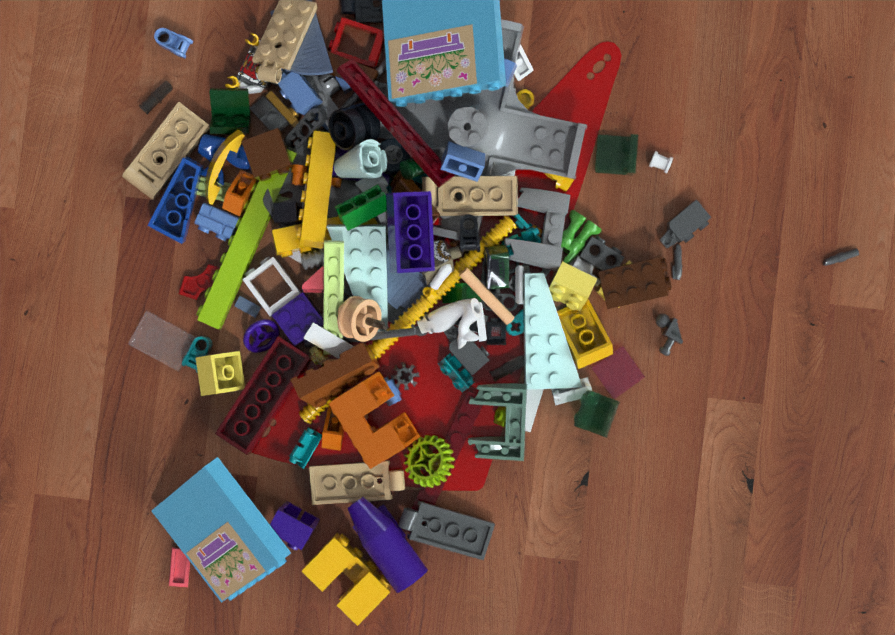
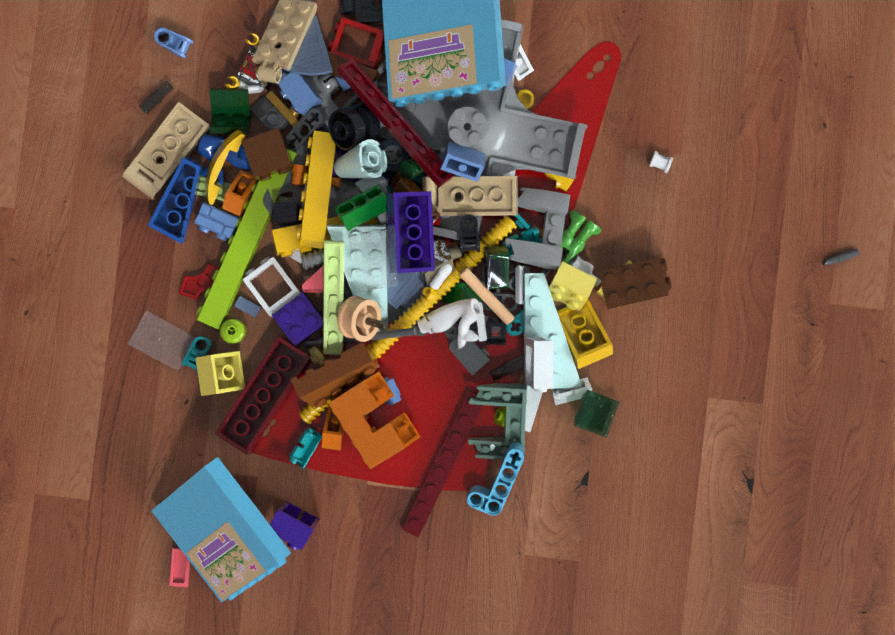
dark purple piece [243,319,279,353] -> none
yellow piece [302,533,392,626] -> none
white sticker [304,323,354,358] -> none
tan hinge [309,460,405,505] -> none
dark purple piece [347,497,428,593] -> none
dark grey piece [391,361,420,390] -> none
dark grey hinge [398,501,495,560] -> none
lime gear [404,435,455,488] -> none
teal hinge [438,353,475,392] -> none
dark grey brick [579,236,625,271] -> none
clear pink tile [591,346,645,399] -> none
clear green bracket [595,134,638,176] -> none
dark grey piece [655,314,683,356] -> none
dark grey hinge [659,200,711,249] -> none
dark grey piece [672,243,683,280] -> none
none -> lime head [220,319,247,344]
none -> clear tile [348,228,398,292]
none -> medium azure beam [467,442,525,516]
none -> white window [525,337,554,392]

